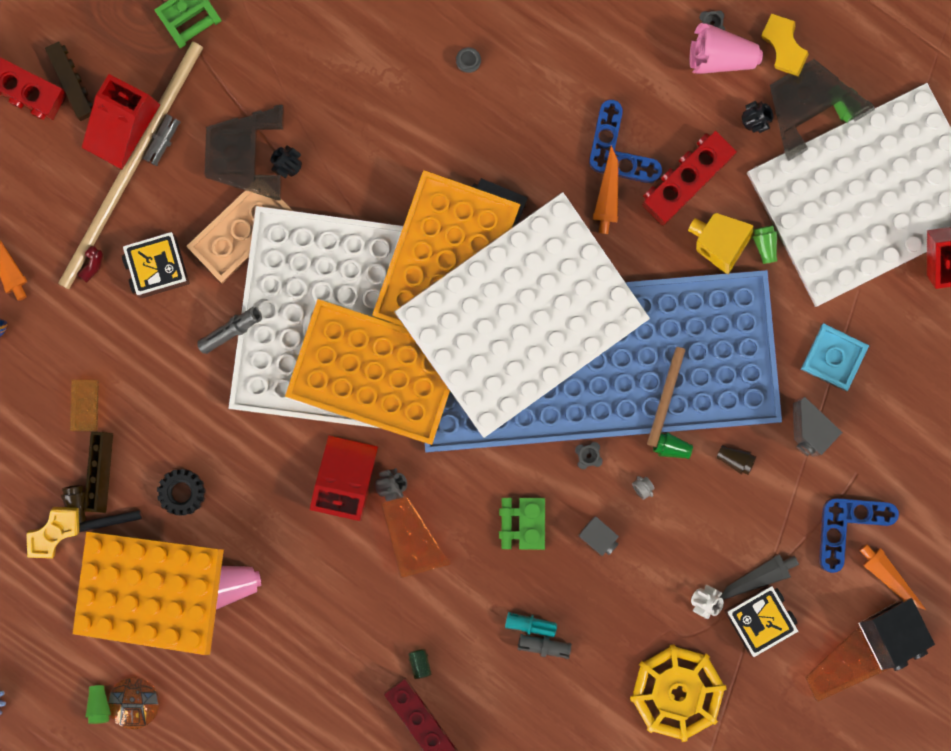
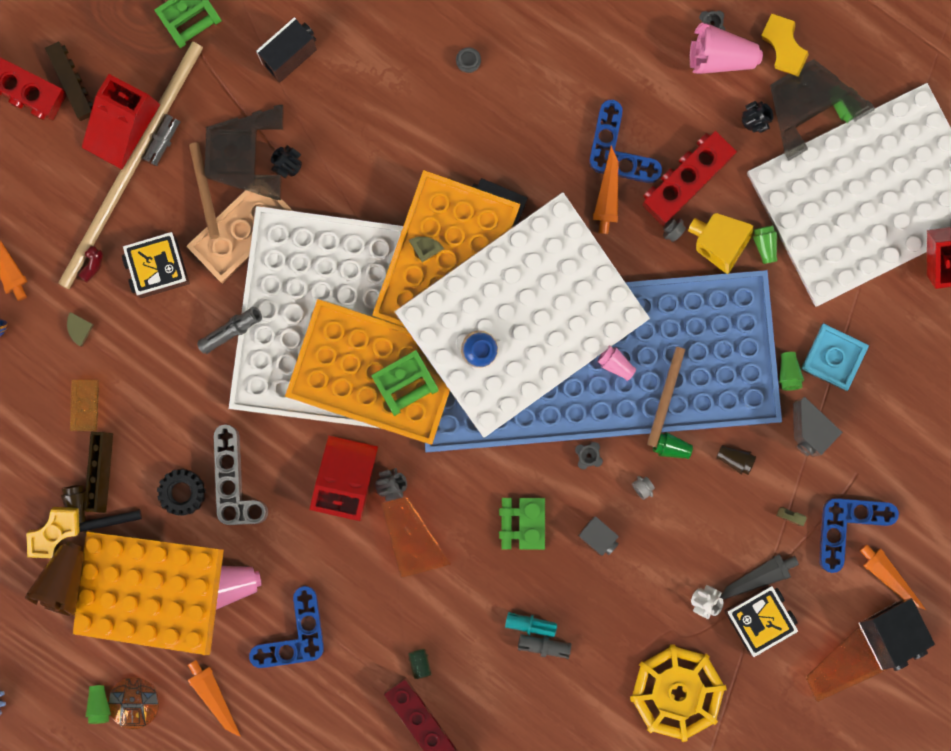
none -> reddish brown cone [25,542,85,616]
none -> olive tile [67,312,94,347]
none -> orange bar [187,660,241,737]
none -> medium nougat bar [189,142,220,239]
none -> light grey beam [214,425,268,525]
none -> blue beam [249,586,324,668]
none -> black piece [256,17,317,83]
none -> bright green plate [371,350,439,416]
none -> olive tile [409,237,444,263]
none -> blue piece [461,331,498,368]
none -> bright pink cone [597,345,636,381]
none -> dark grey plate [663,218,686,242]
none -> olive tile [776,507,807,526]
none -> bright green cone [779,352,805,391]

